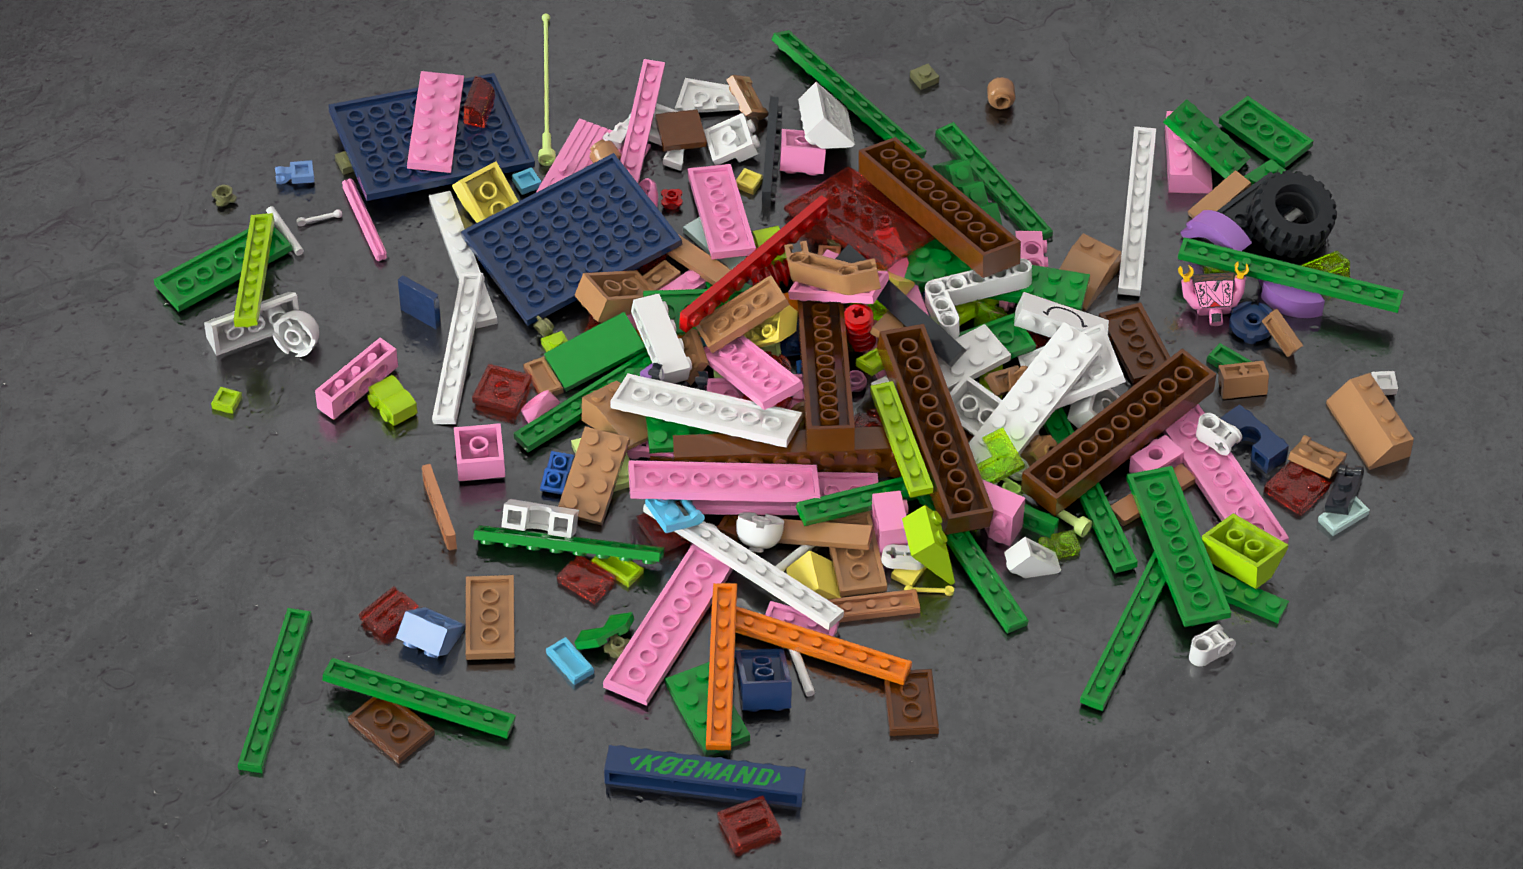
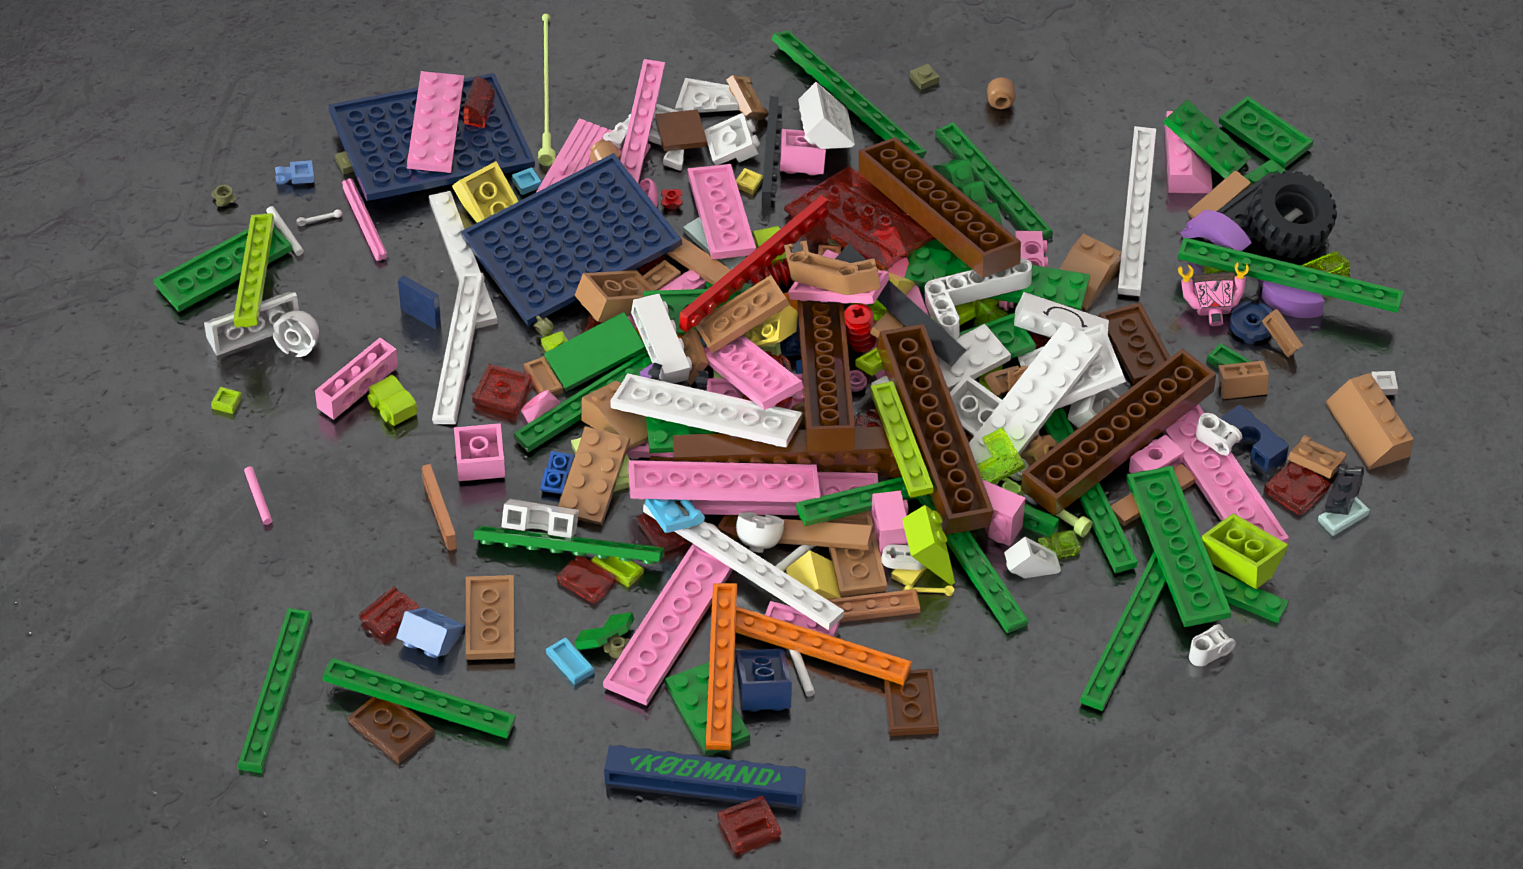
none -> bright pink bar [244,467,272,525]

